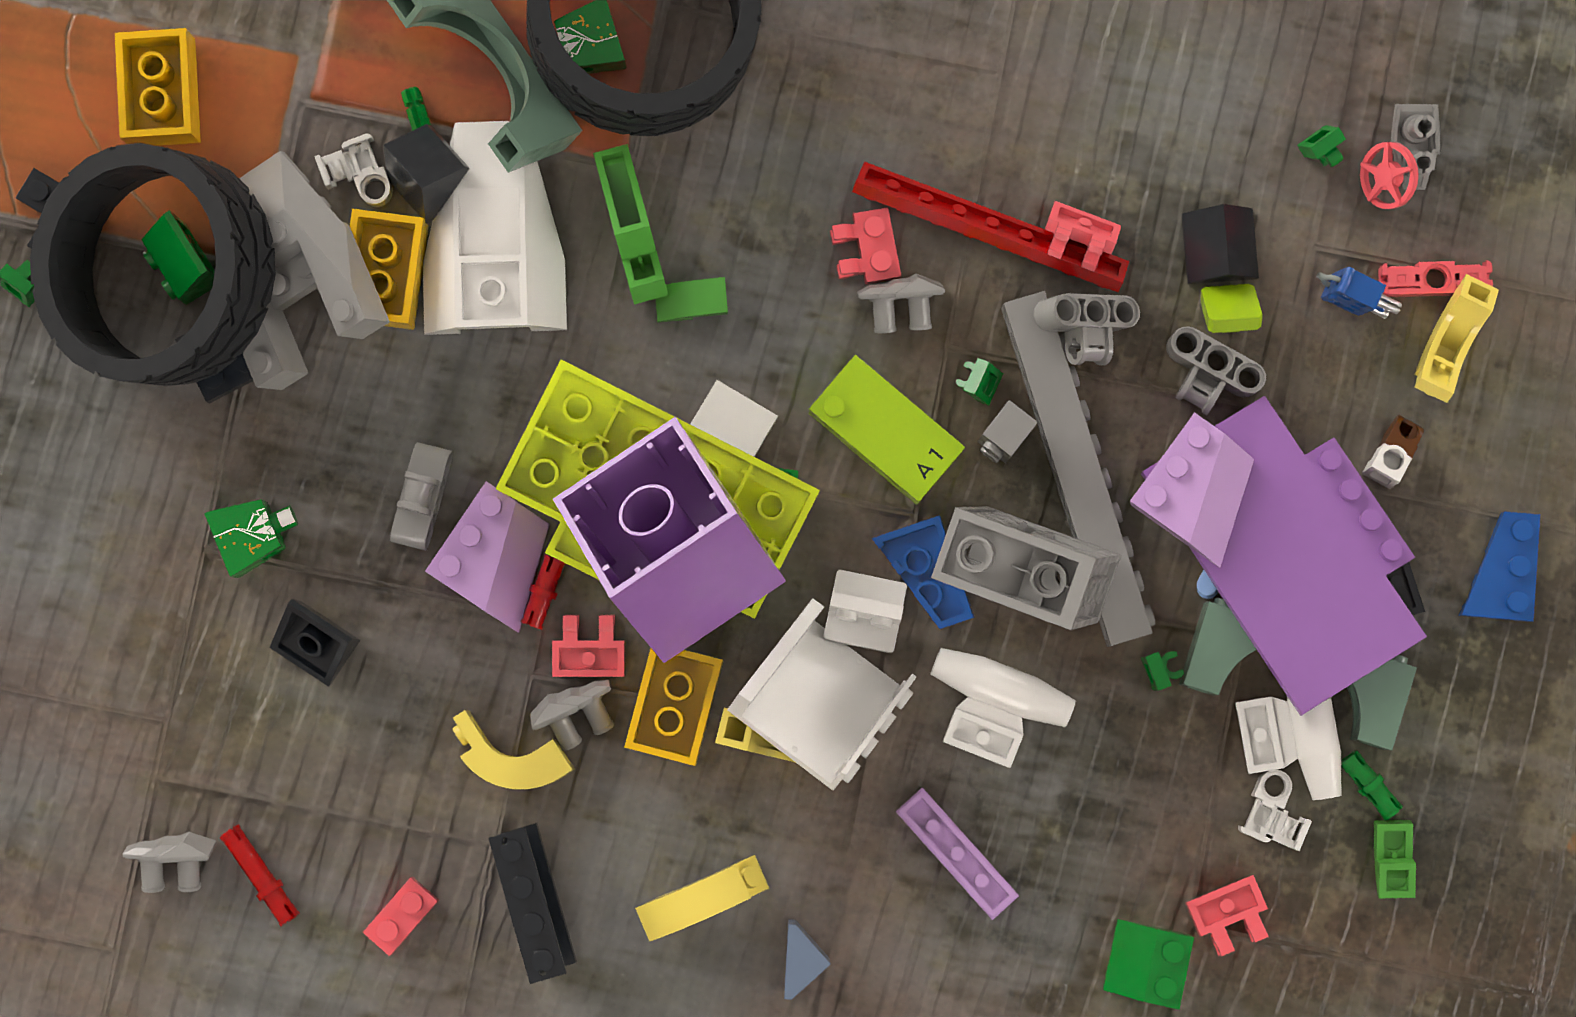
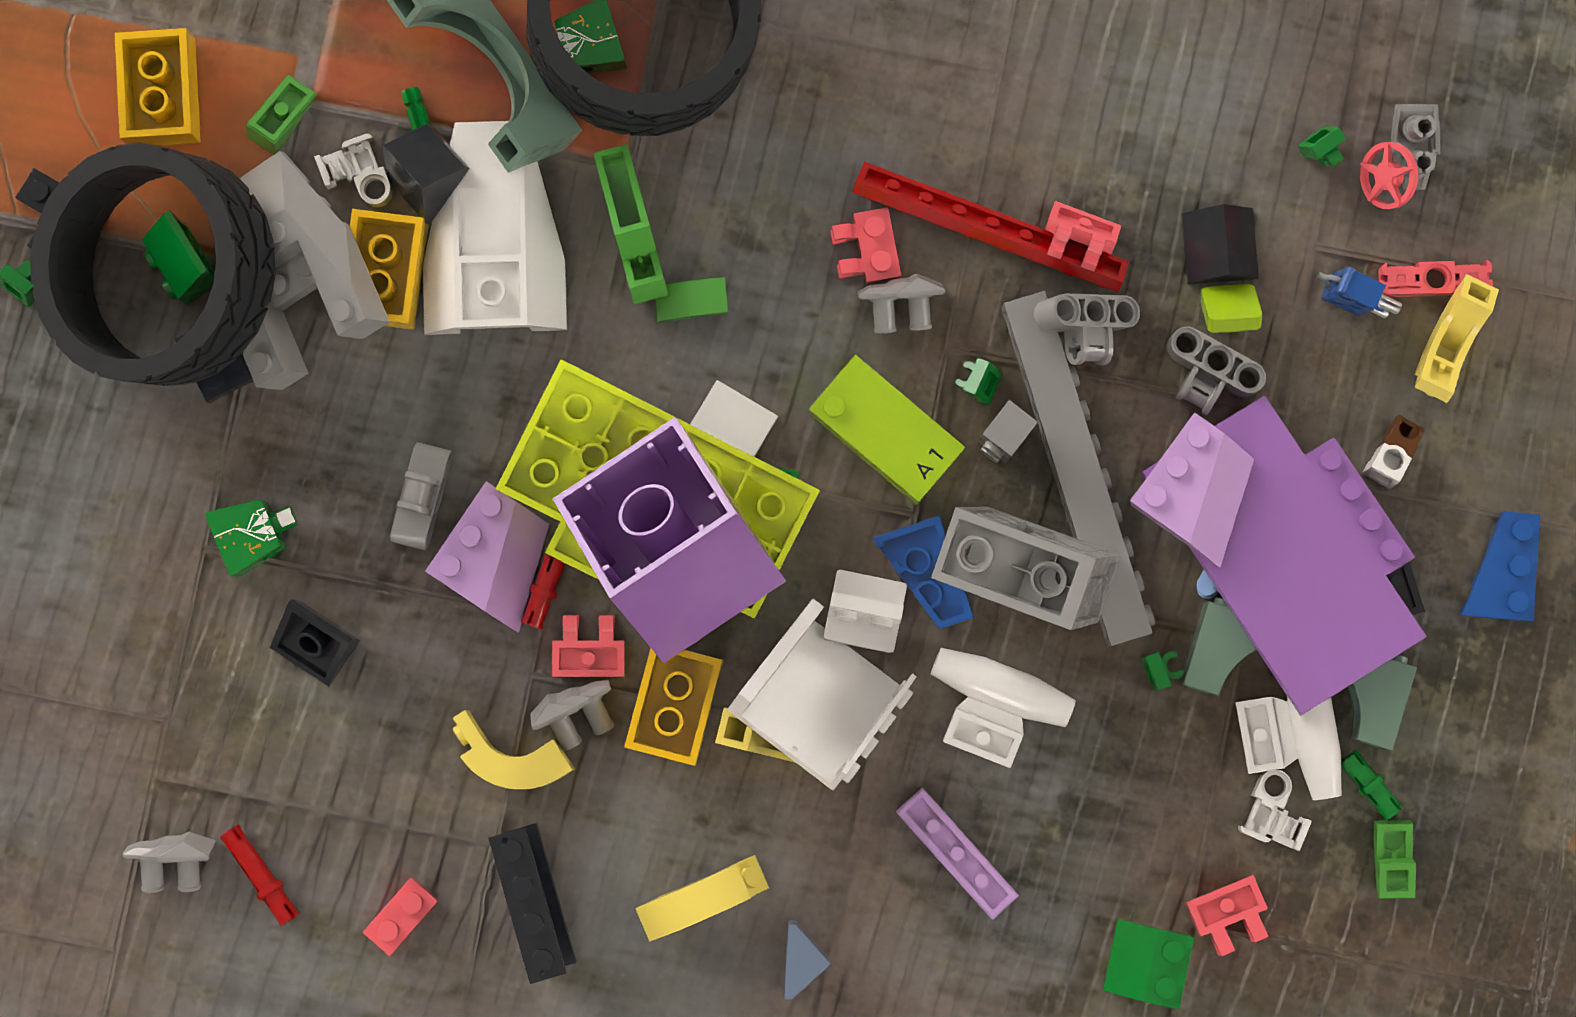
none -> bright green slope [246,75,317,155]

